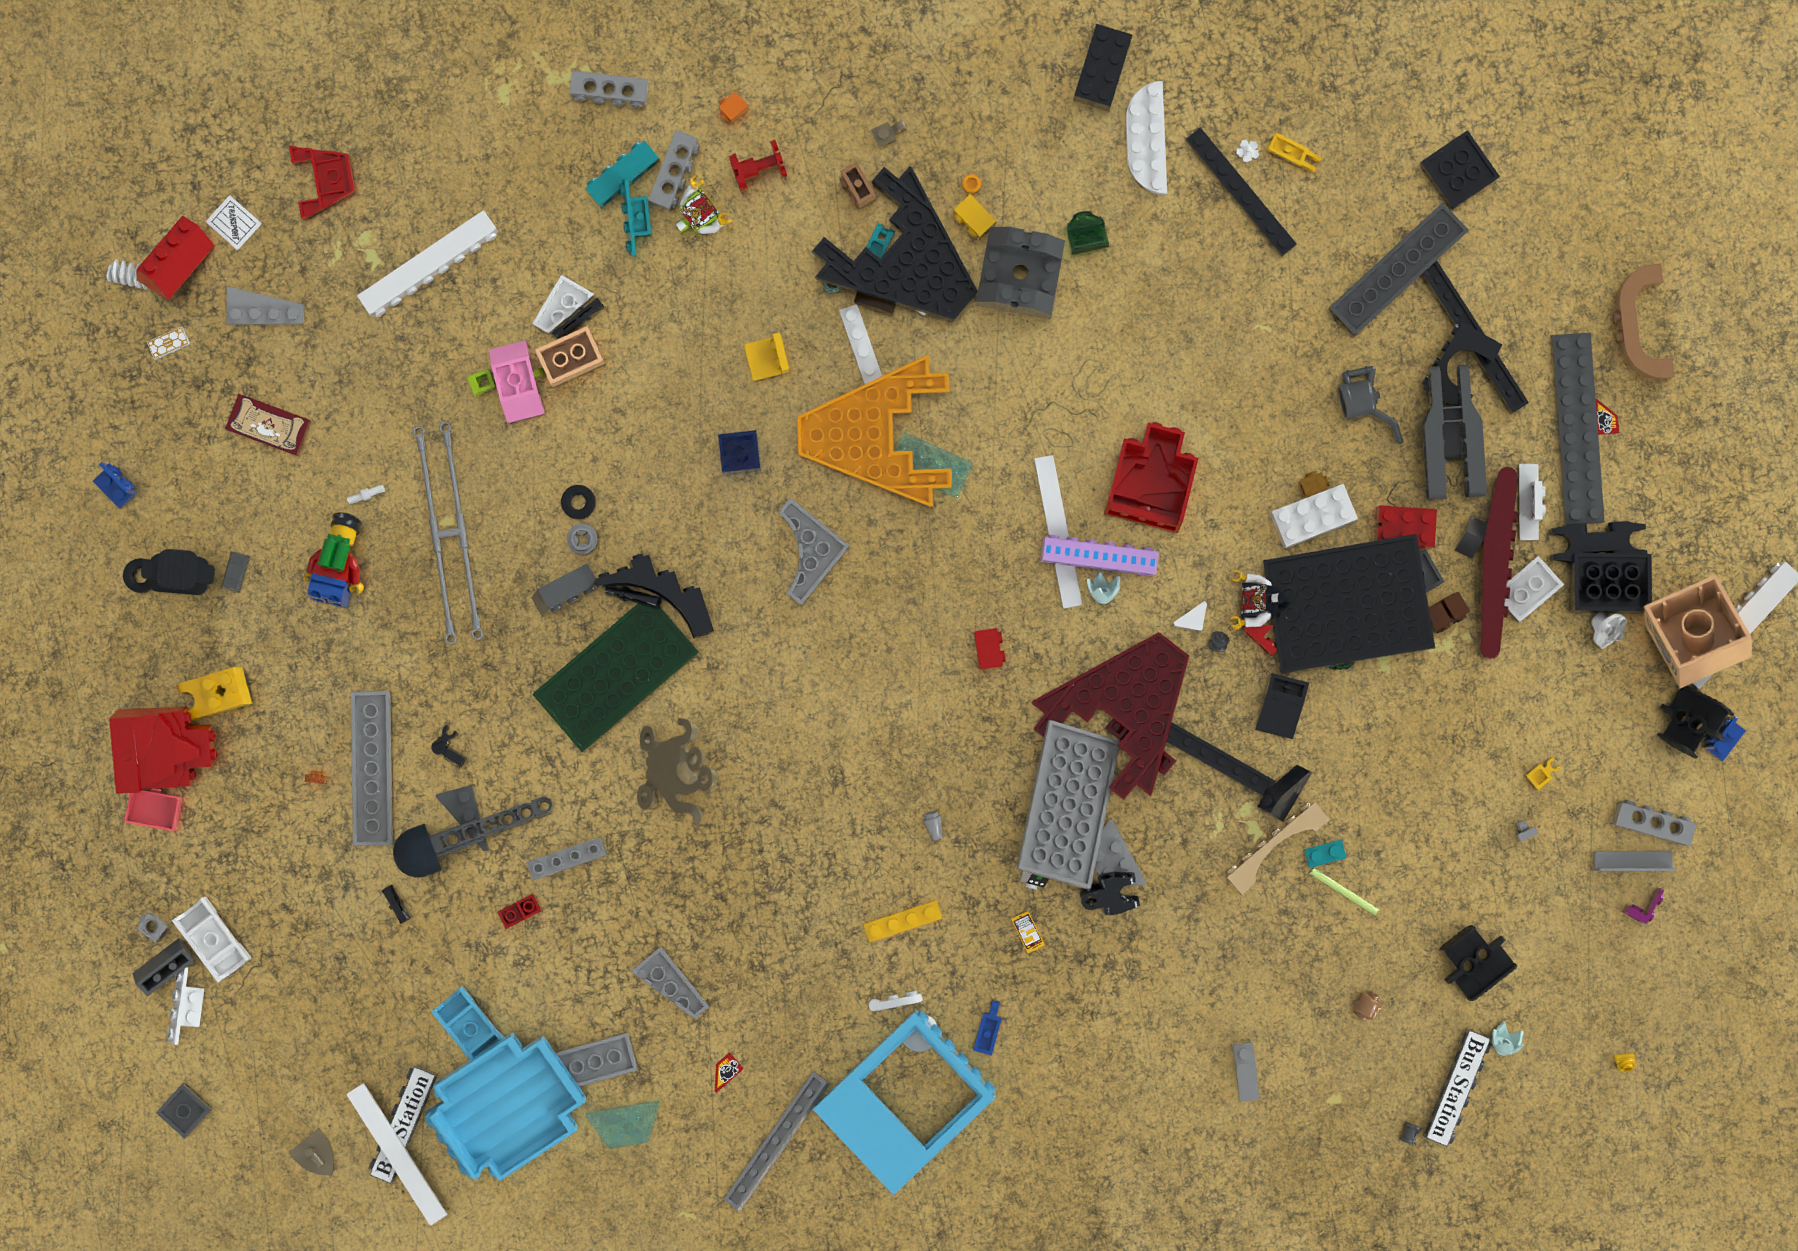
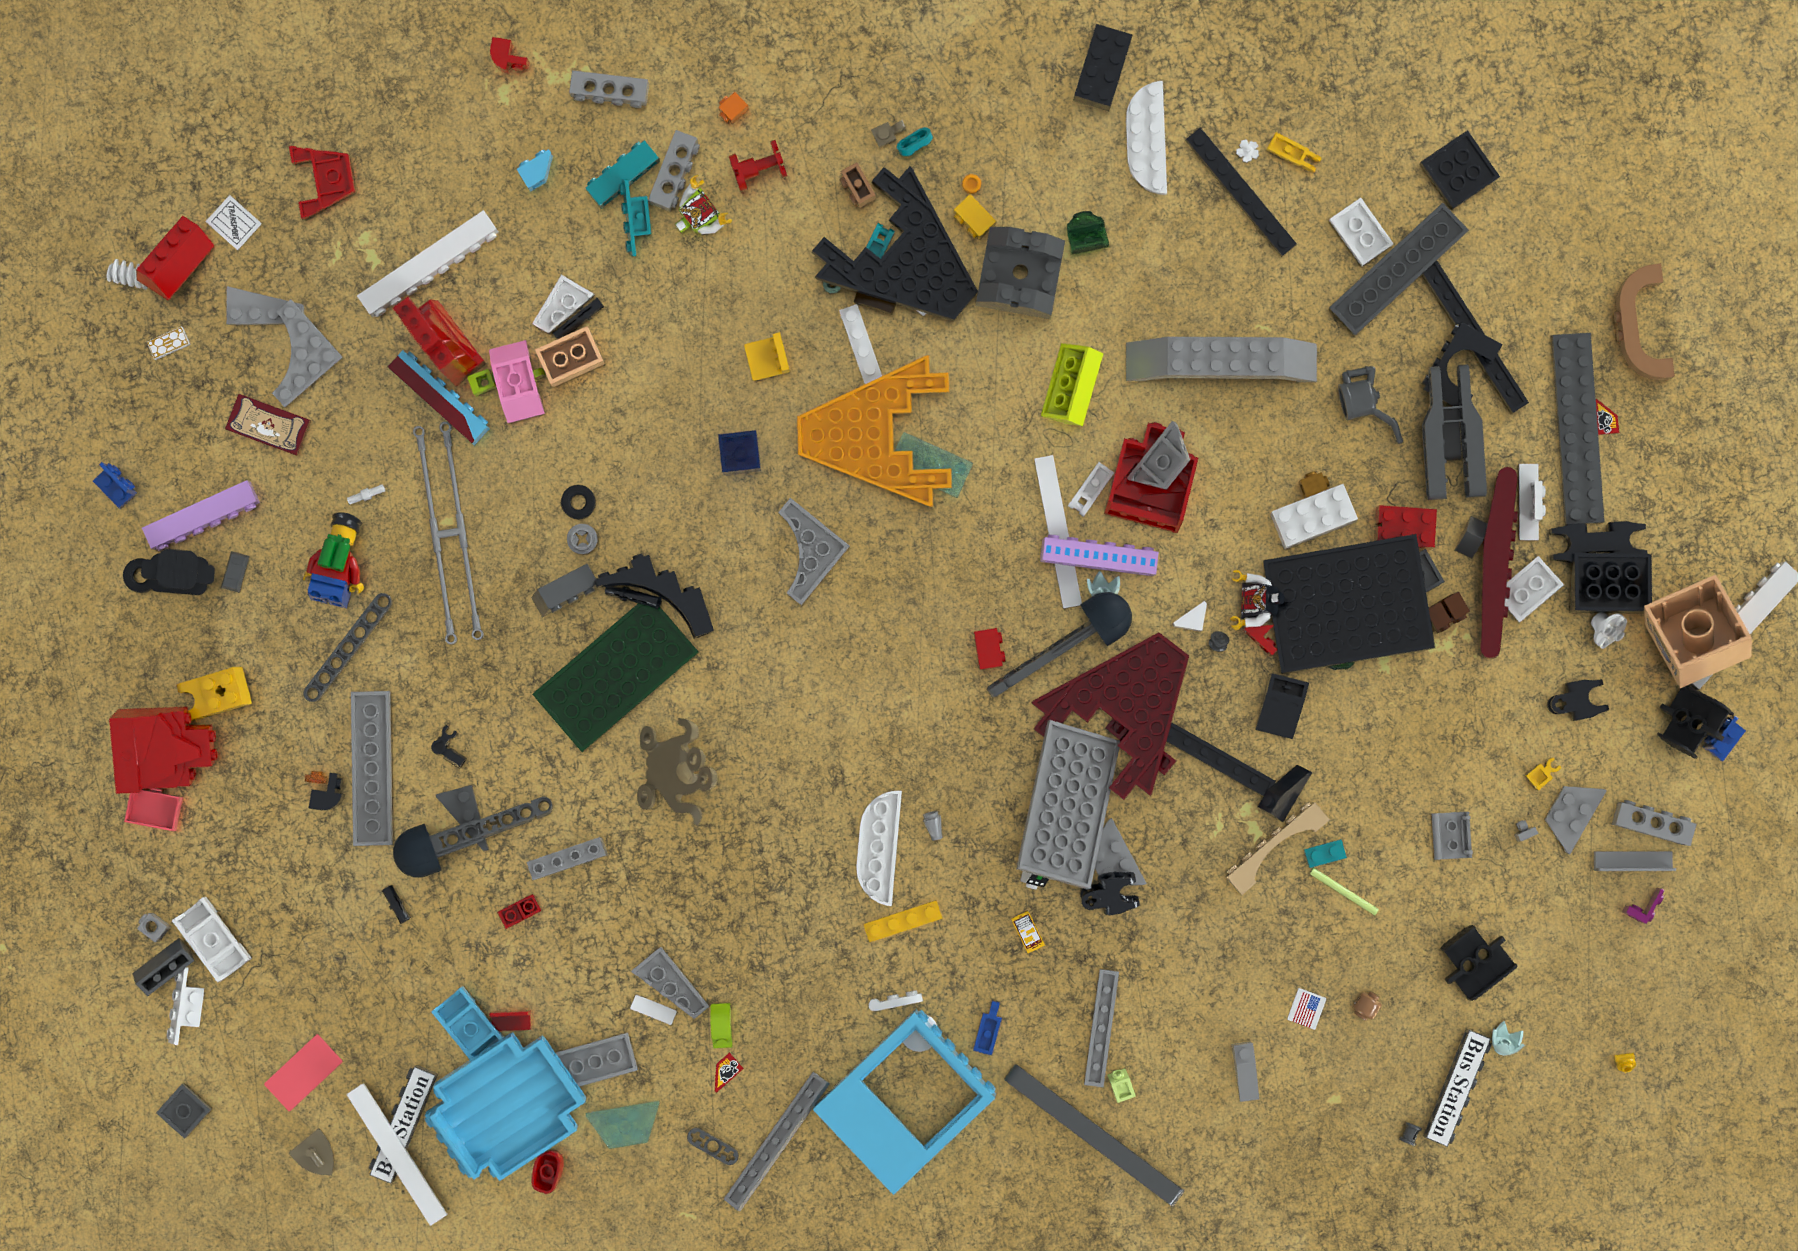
none -> lavender brick [142,480,260,551]
none -> coral sticker [264,1034,343,1112]
none -> light grey plate [272,299,343,407]
none -> dark grey beam [303,593,393,702]
none -> black brick [308,773,345,810]
none -> brick [387,350,490,446]
none -> red panel [392,297,486,386]
none -> red panel [489,1010,531,1031]
none -> red brick [490,37,529,74]
none -> medium azure slope [517,149,553,192]
none -> red piece [531,1150,564,1194]
none -> white sticker [630,995,677,1025]
none -> dark grey beam [687,1127,739,1165]
none -> lime brick [710,1003,733,1048]
none -> white plate [857,791,902,906]
none -> teal plate [896,127,933,156]
none -> piece [987,592,1132,698]
none -> dark grey beam [1004,1064,1185,1207]
none -> neon yellow slope [1041,343,1103,426]
none -> white plate [1068,462,1114,517]
none -> light grey plate [1084,969,1119,1088]
none -> yellowish green bracket [1107,1069,1136,1103]
none -> light grey slope [1126,337,1317,382]
none -> light grey wing [1127,421,1190,489]
none -> sticker [1287,988,1326,1030]
none -> white plate [1329,198,1394,267]
none -> light grey piece [1431,812,1473,860]
none -> light grey wing [1544,786,1607,854]
none -> black piece [1547,679,1609,721]

